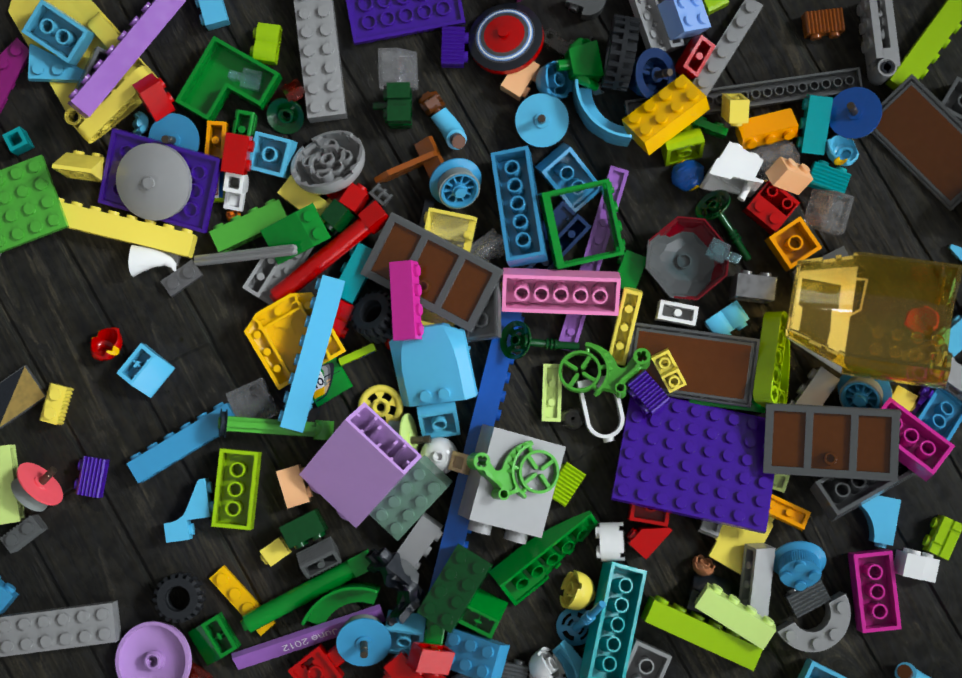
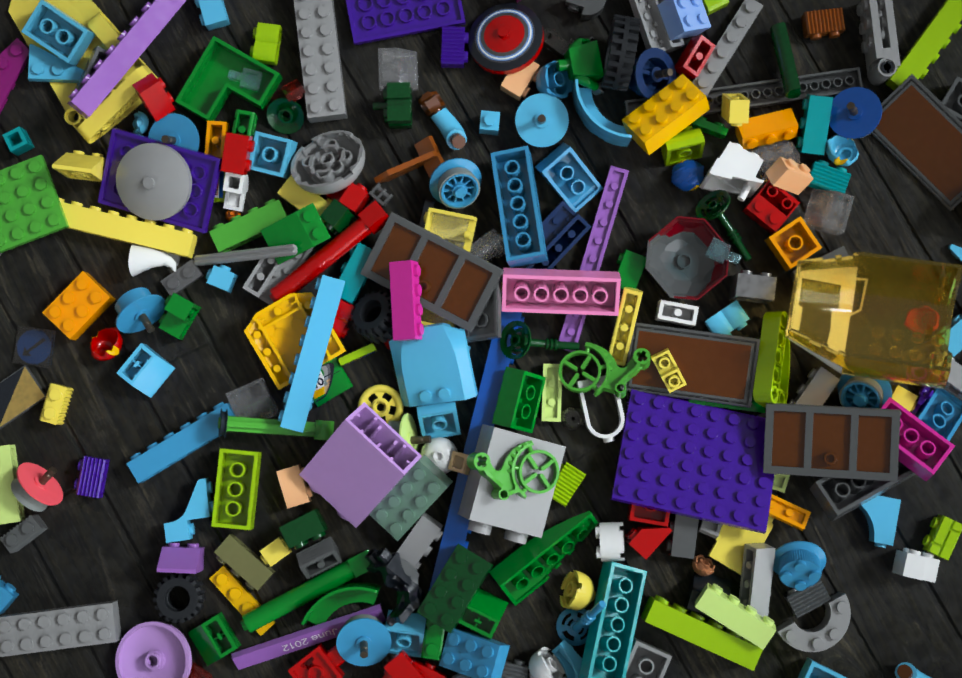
brick [406,642,455,677] -> none
green window [538,178,626,269] -> none
dark purple brick [626,370,670,416] -> none
dark pink brick [848,549,902,633] -> none
none -> clear smoke piece [12,325,56,368]
none -> light orange brick [42,271,116,340]
none -> dark azure piece [115,287,166,333]
none -> medium lavender slope [157,542,205,574]
none -> green brick [158,293,201,340]
none -> medium azure brick [206,264,238,293]
none -> olive brick [214,533,276,591]
none -> medium azure brick [479,110,500,135]
none -> green brick [492,367,546,433]
none -> dark grey brick [666,514,699,559]
none -> dark green brick [770,22,801,99]

